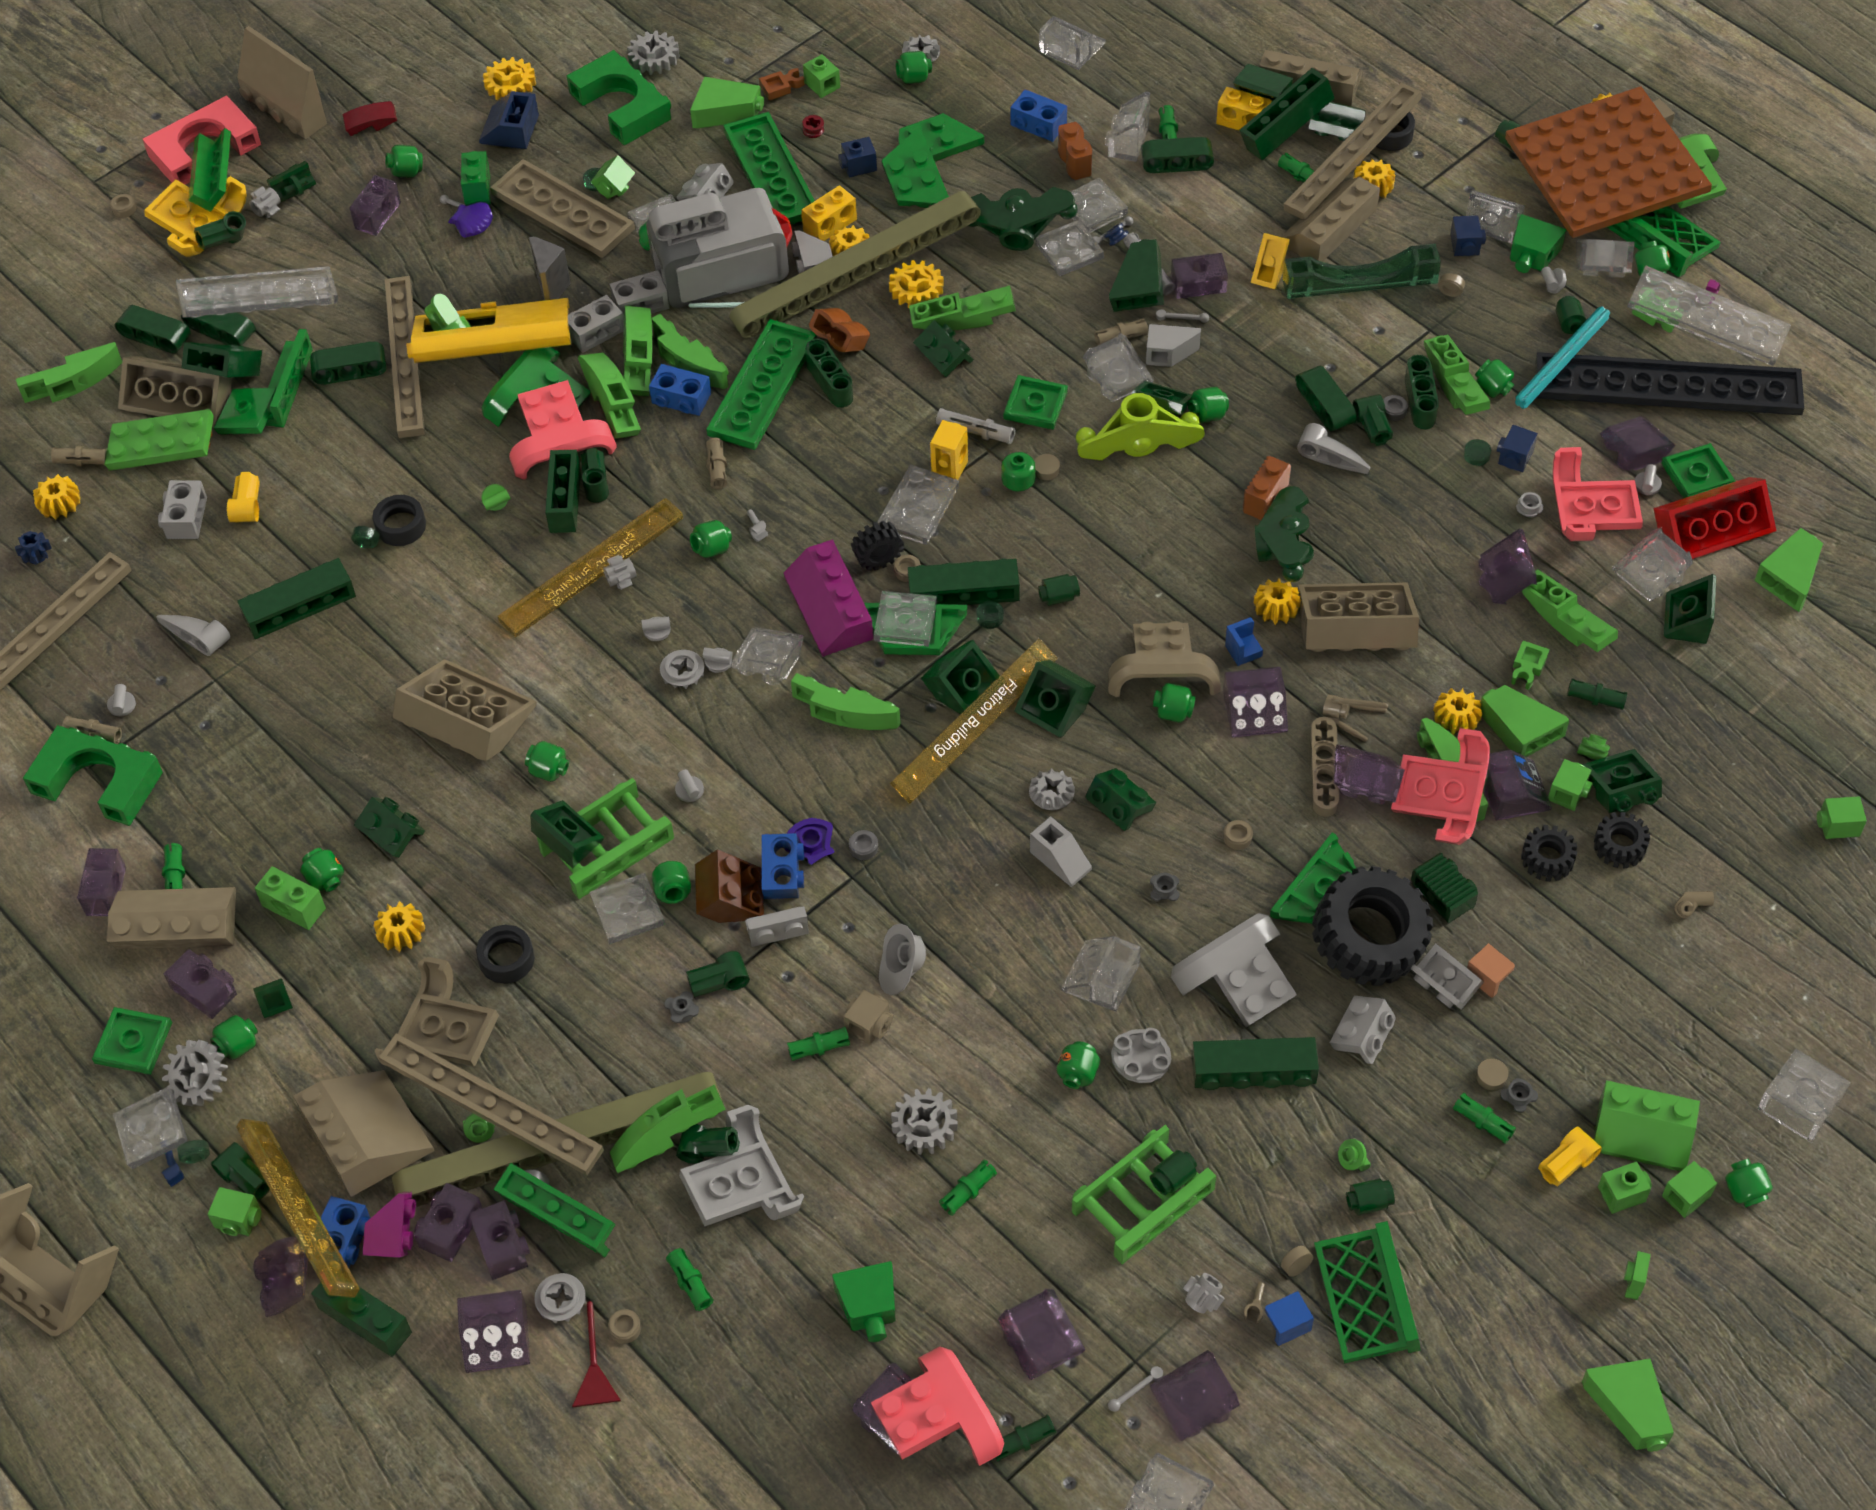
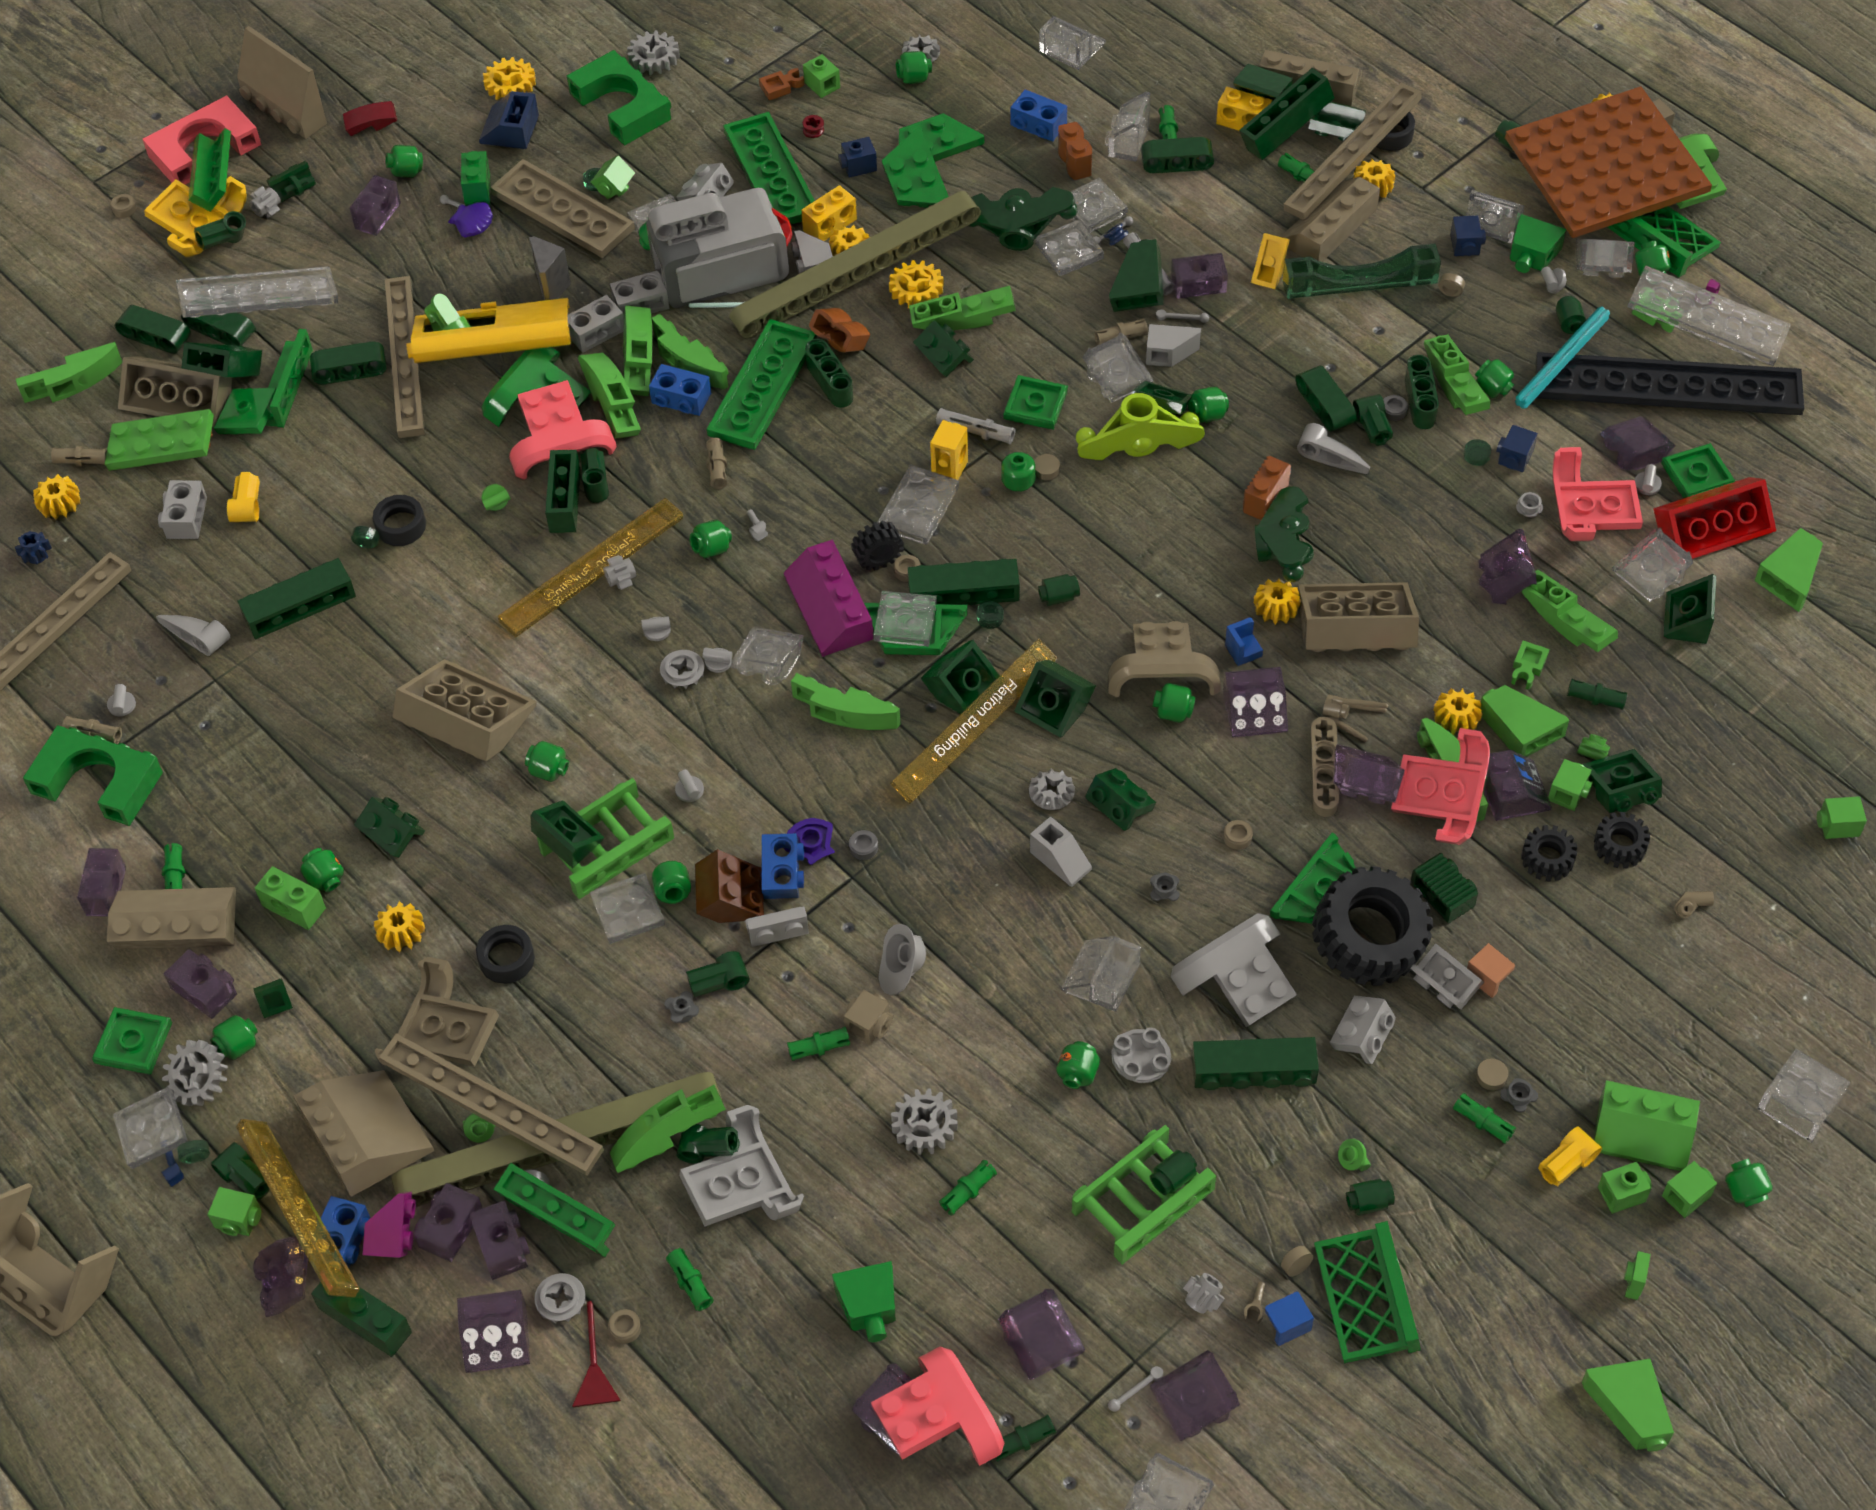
bright green slope [690,77,764,128] -> none

